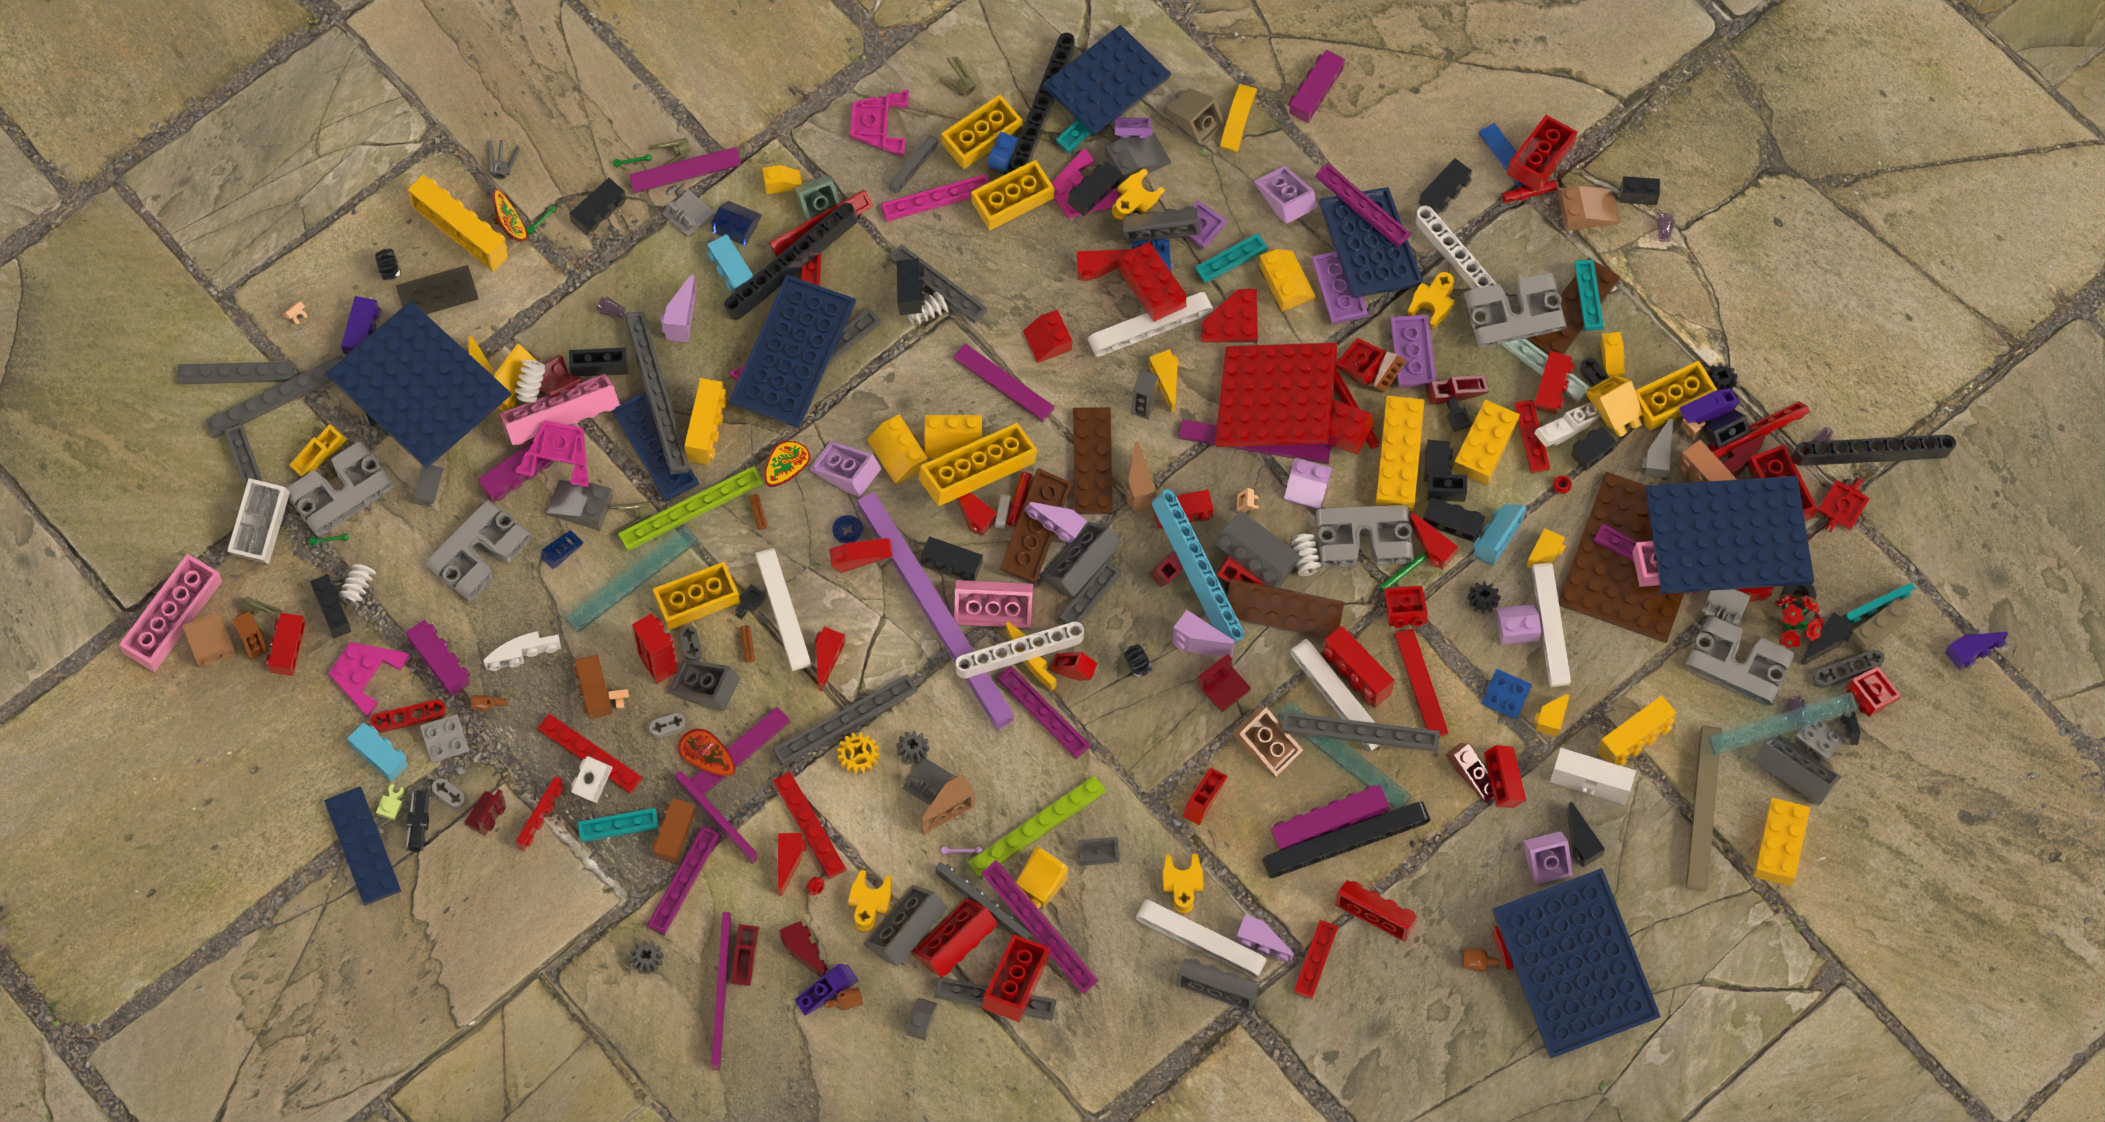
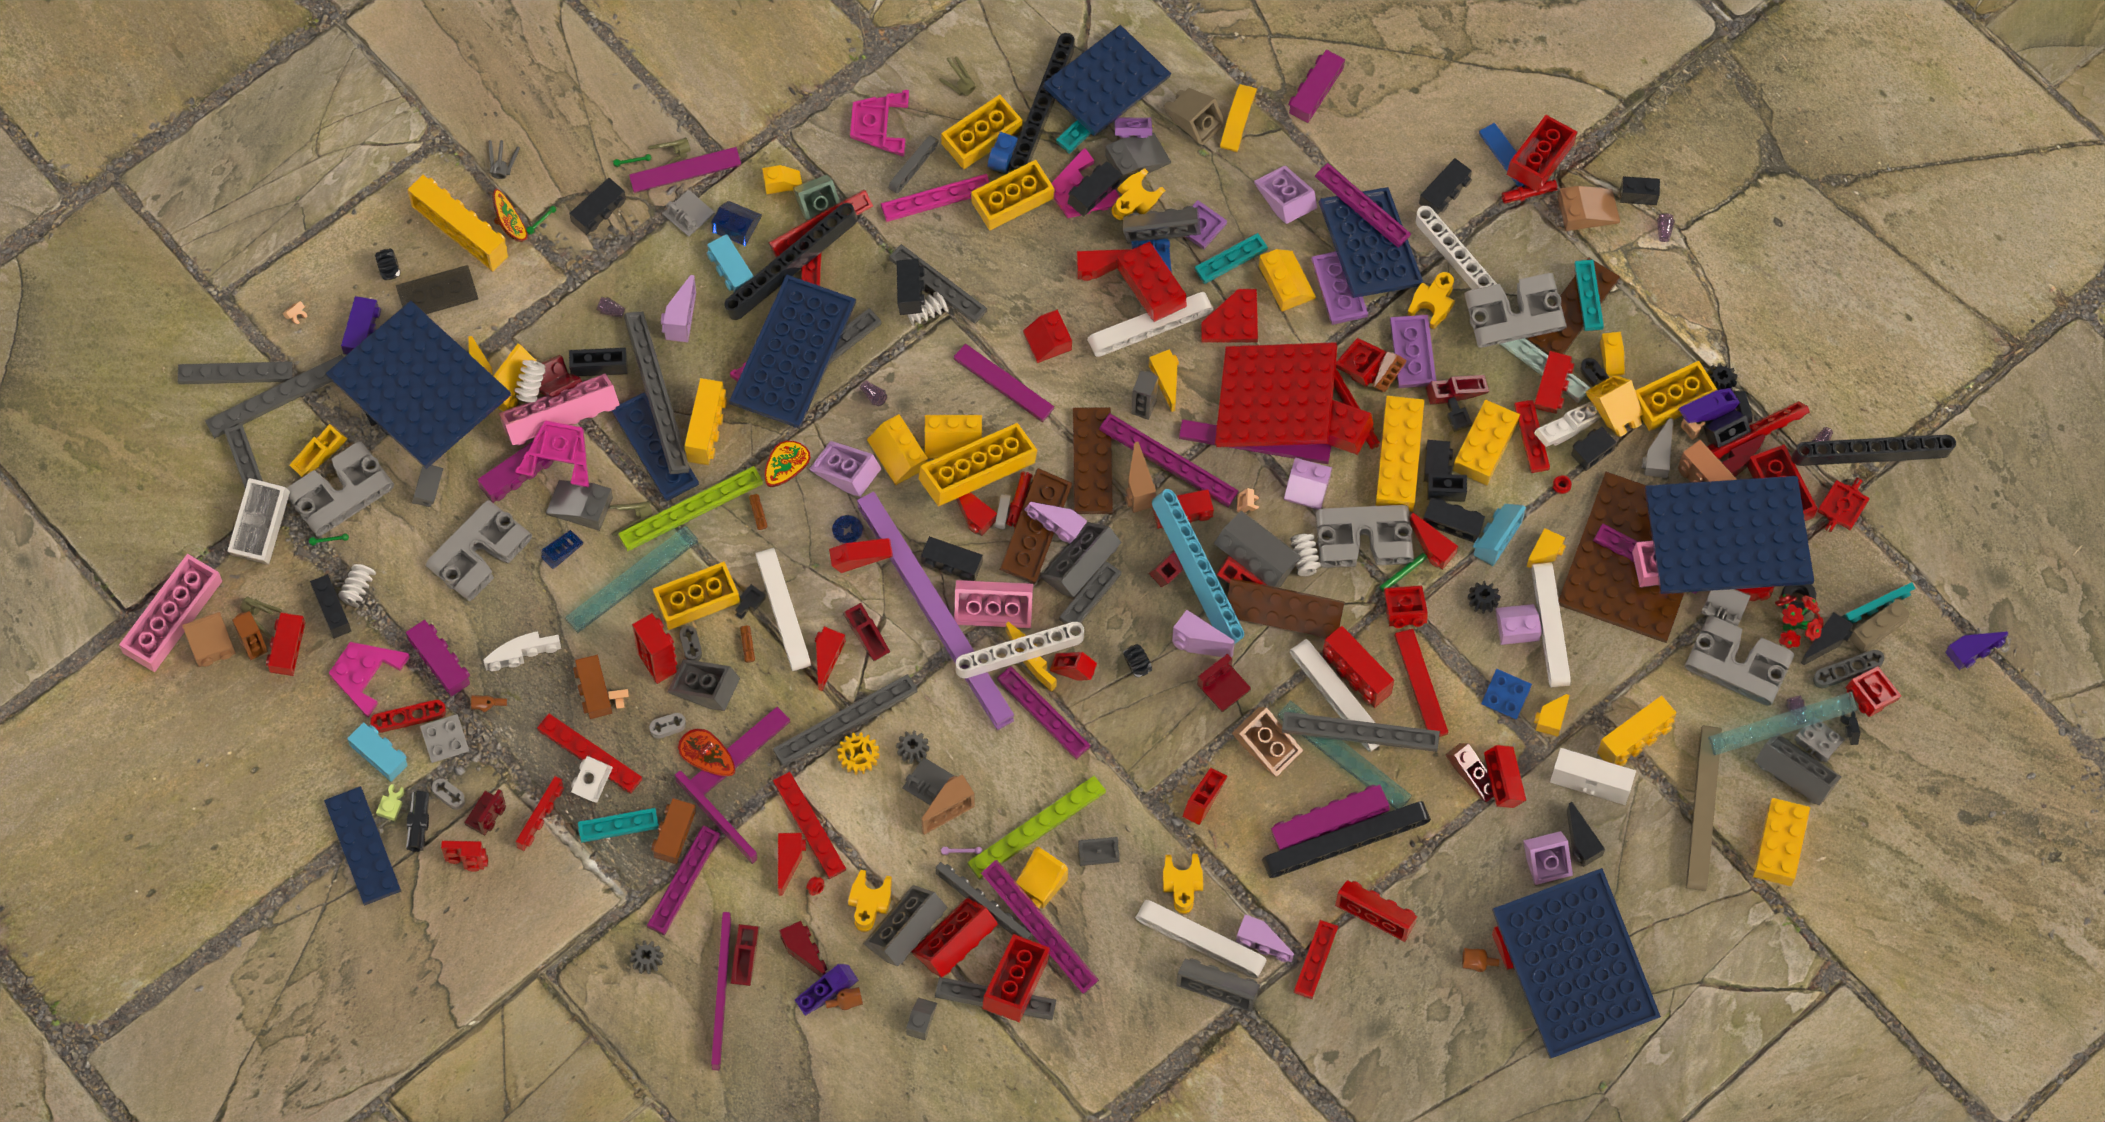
none -> red plate [441,840,488,872]
none -> dark red slope [843,603,891,662]
none -> cone [860,380,888,407]
none -> magenta tile [1099,413,1239,508]
none -> black beam [1734,390,1752,423]

